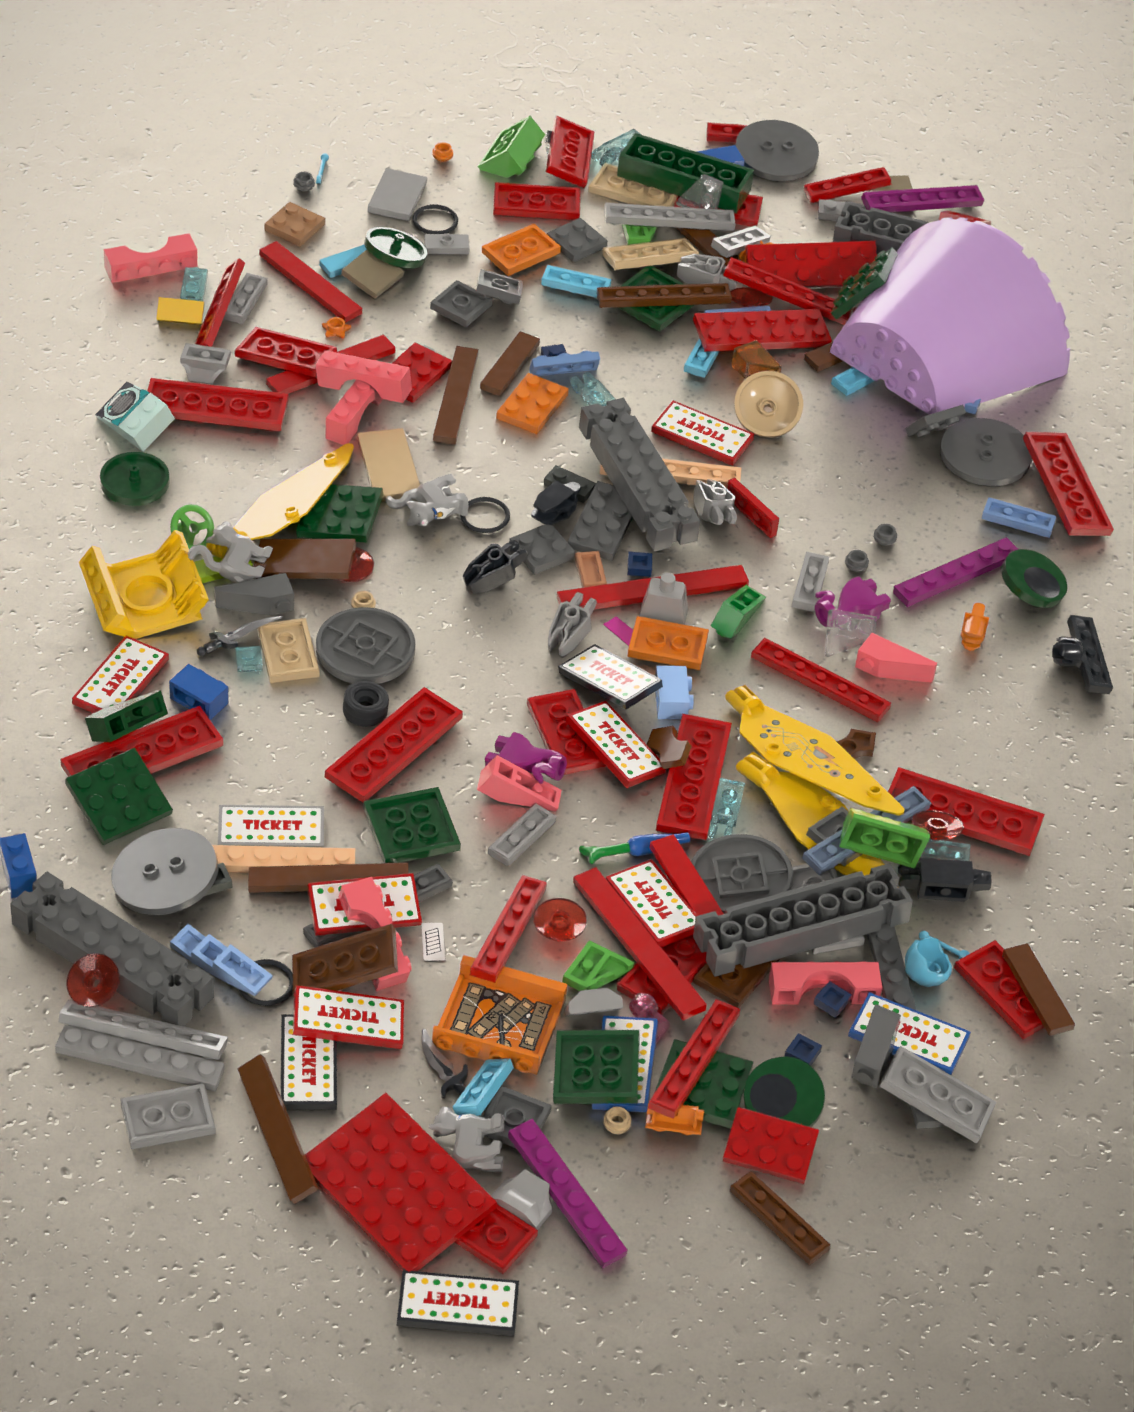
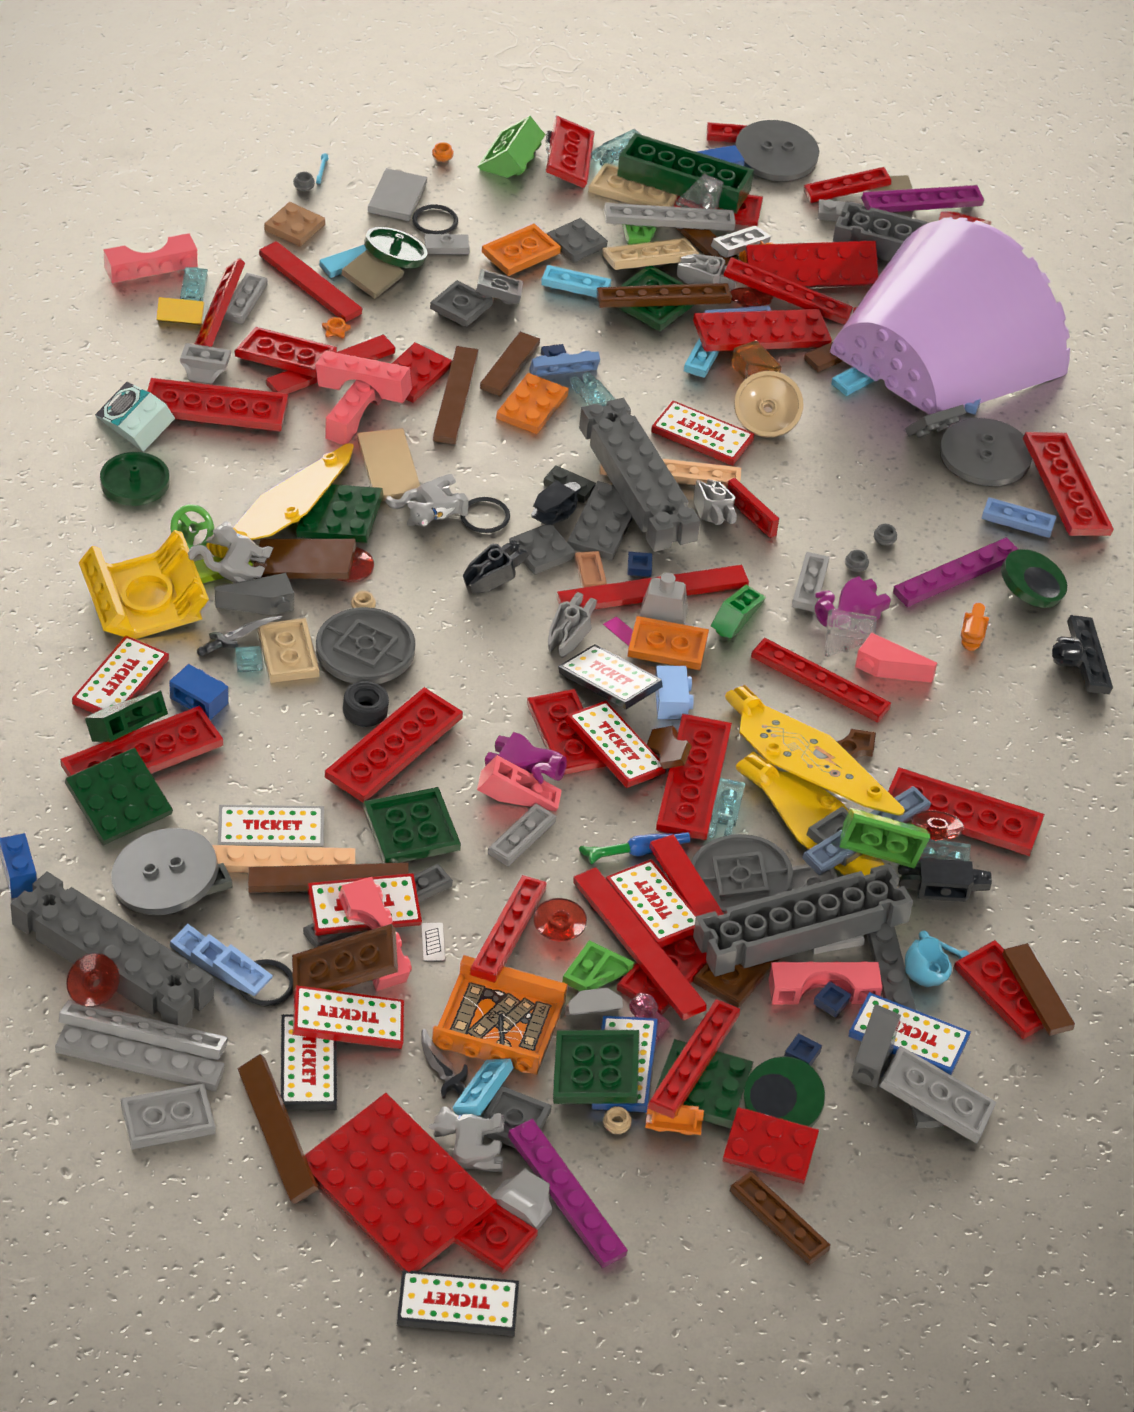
red tile [493,182,580,220] -> none
dark green plate [831,248,898,320] -> none

